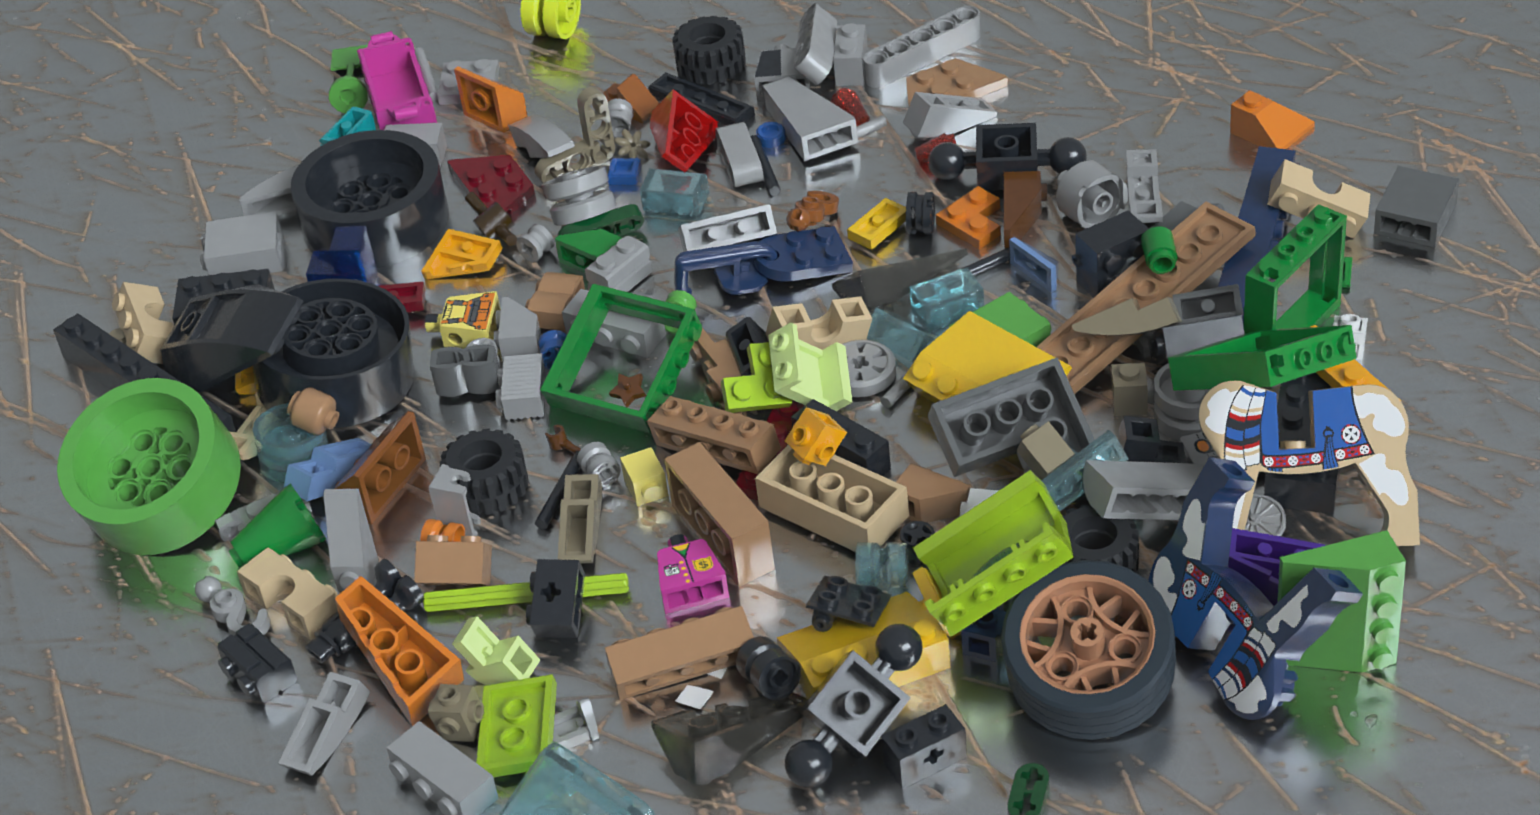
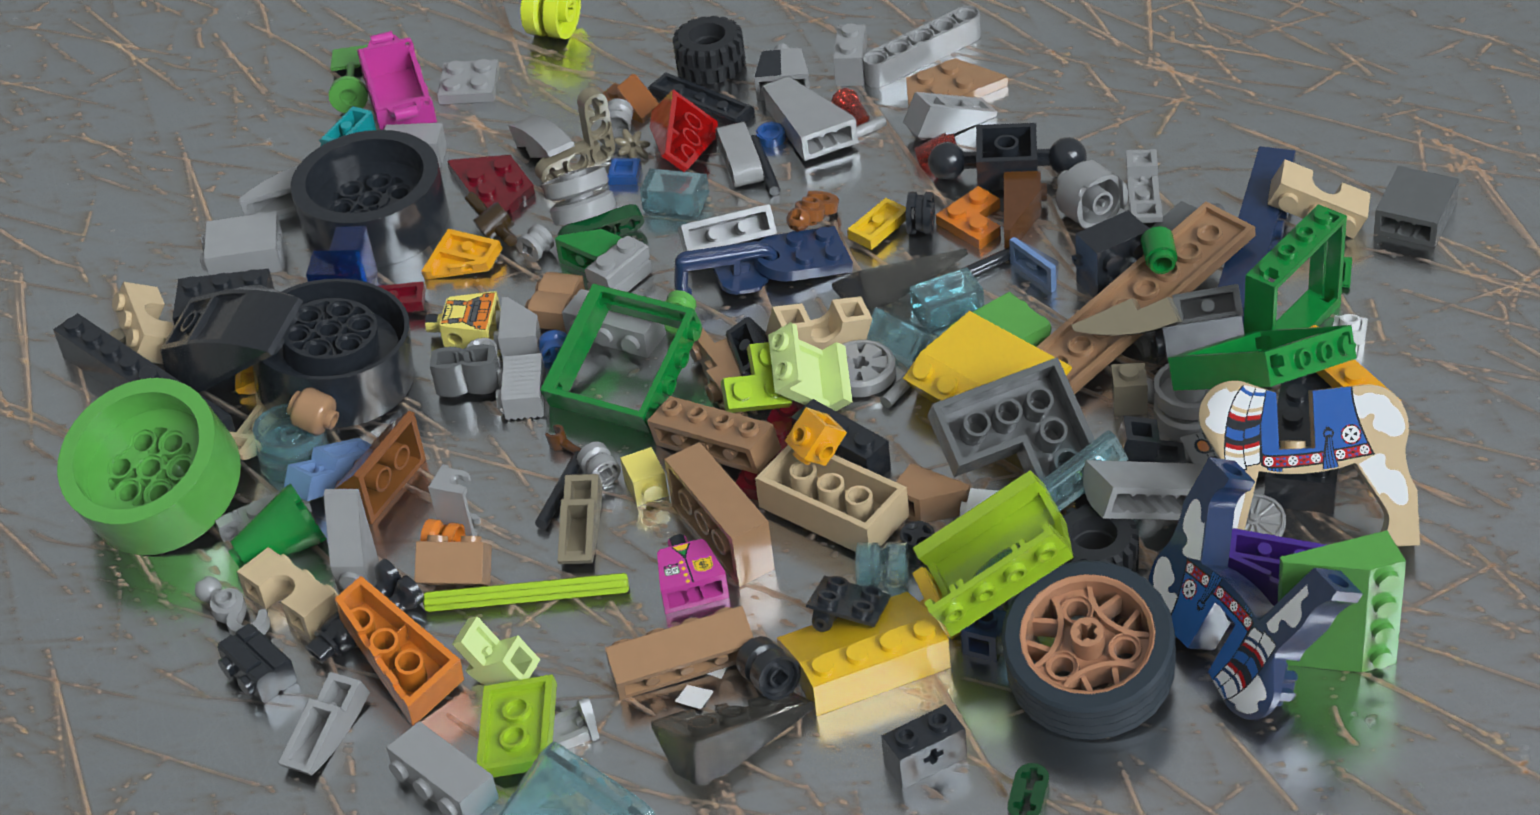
light grey bar [414,47,438,102] -> none
dark tan brick [428,684,484,742] -> none
black tyre [440,428,529,515] -> none
orange slope [454,66,527,133] -> none
black brick [526,559,585,638] -> none
reddish brown piece [609,373,647,408] -> none
black brick [784,624,923,788] -> none
light grey beam [793,3,837,85] -> none
dark tan brick [1016,421,1075,482] -> none
orange slope [1230,90,1315,149] -> none

